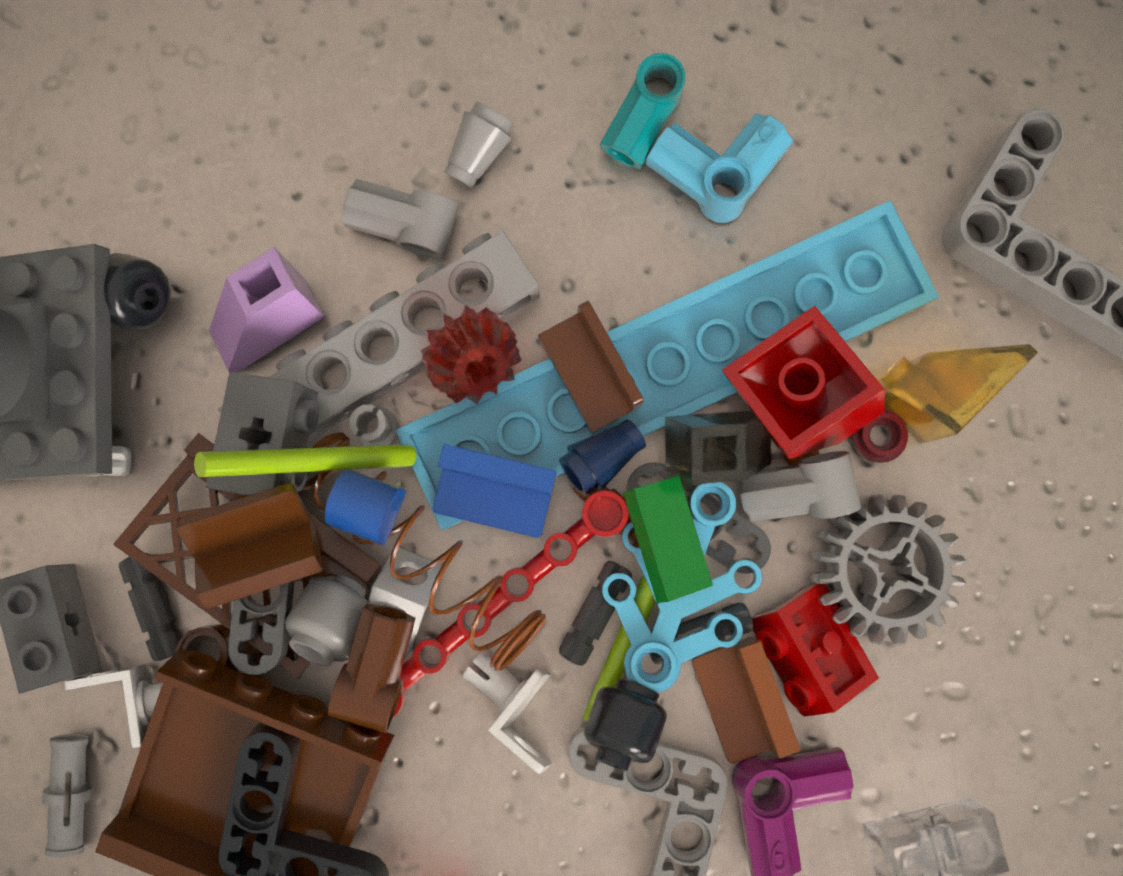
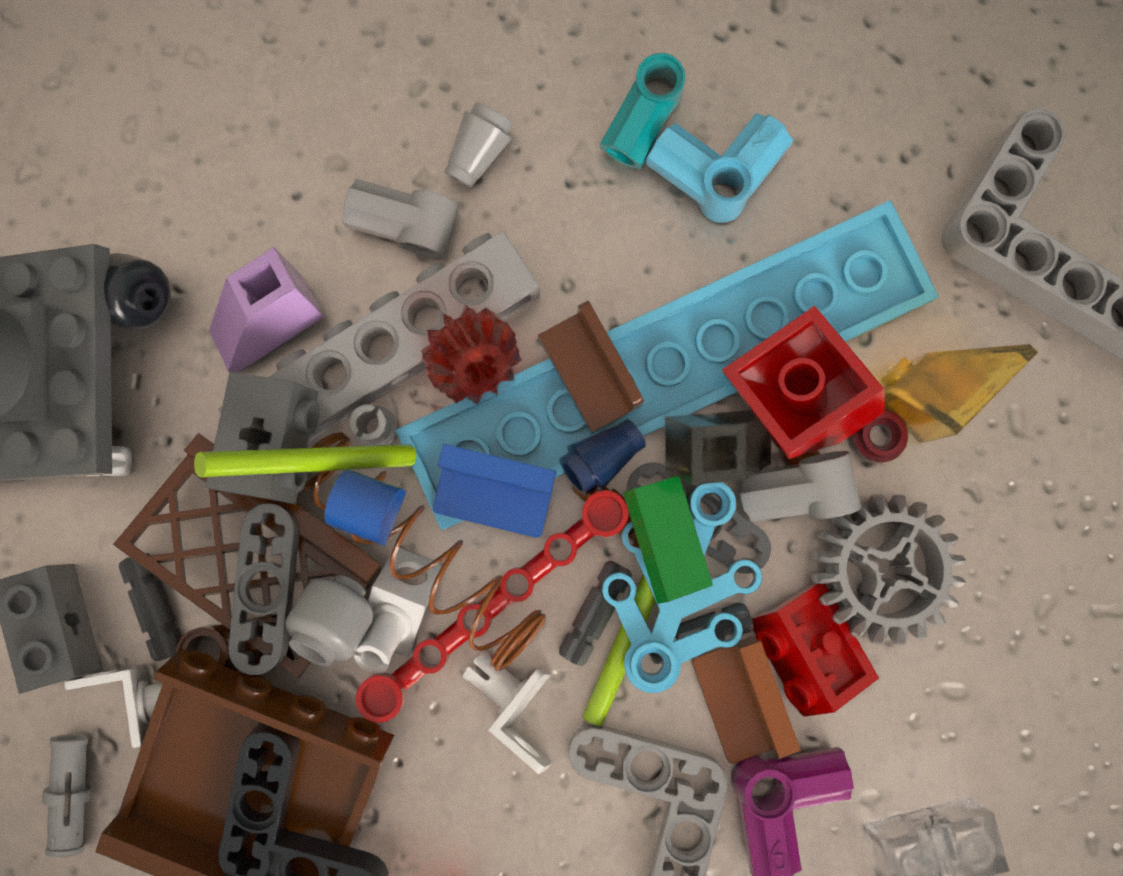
reddish brown panel [176,483,323,610] -> none
reddish brown piece [328,603,416,733] -> none
black head [584,679,667,771] -> none

